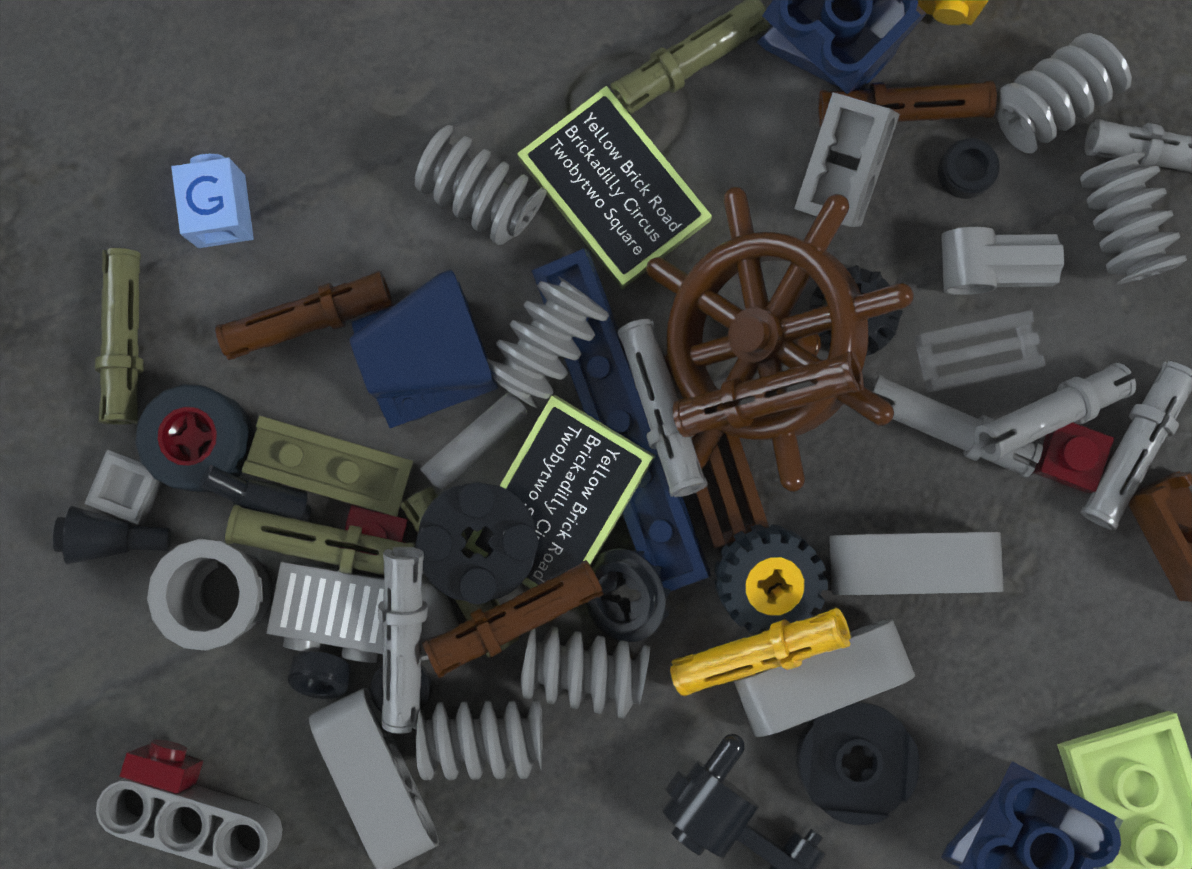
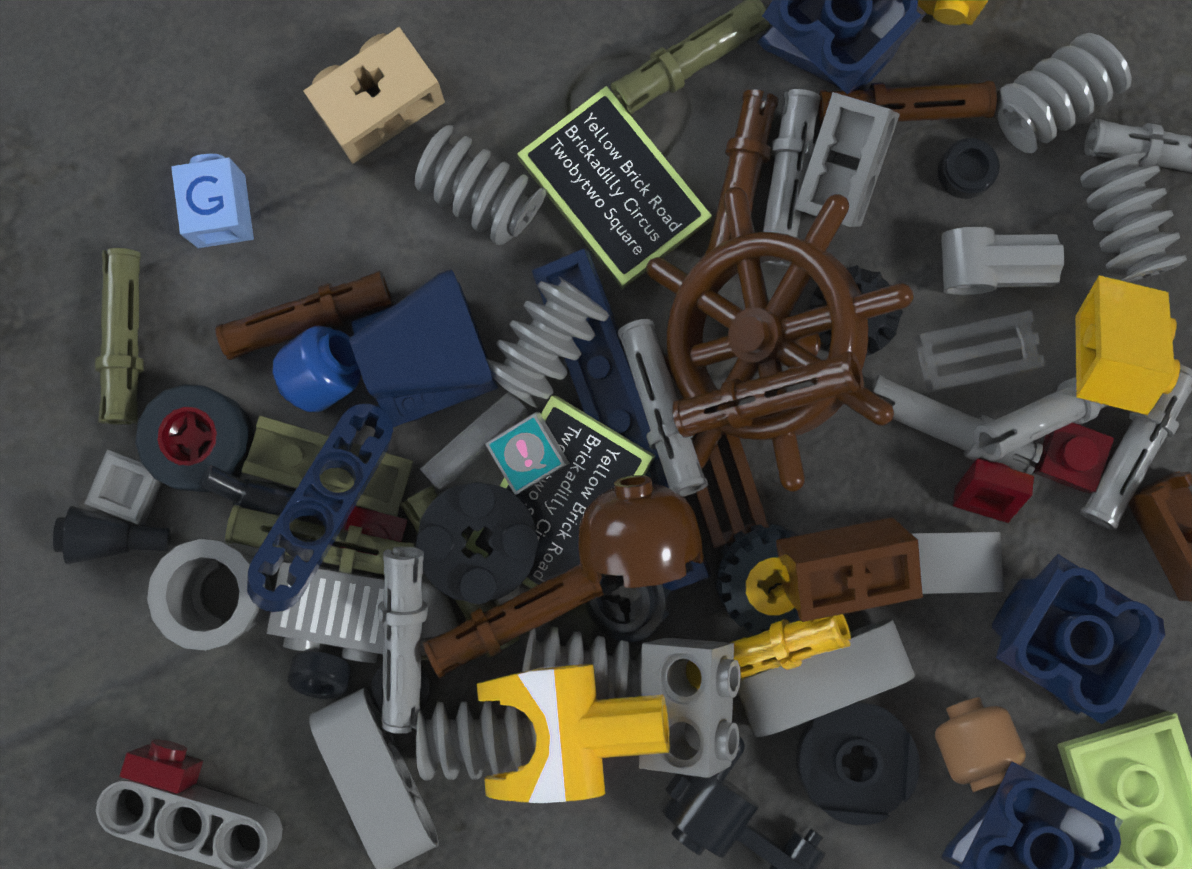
none -> dark blue beam [247,404,393,612]
none -> blue head [273,326,361,412]
none -> tan brick [303,27,445,164]
none -> yellow connector [477,664,670,803]
none -> tile [485,412,570,495]
none -> reddish brown cylinder [578,475,703,588]
none -> light grey brick [639,637,741,778]
none -> reddish brown pin [705,90,779,255]
none -> light grey pin [763,89,821,266]
none -> reddish brown hinge [776,517,923,622]
none -> medium nougat head [935,697,1026,793]
none -> dark red plate [952,458,1034,523]
none -> dark blue piece [992,554,1165,724]
none -> yellow brick [1075,275,1180,415]

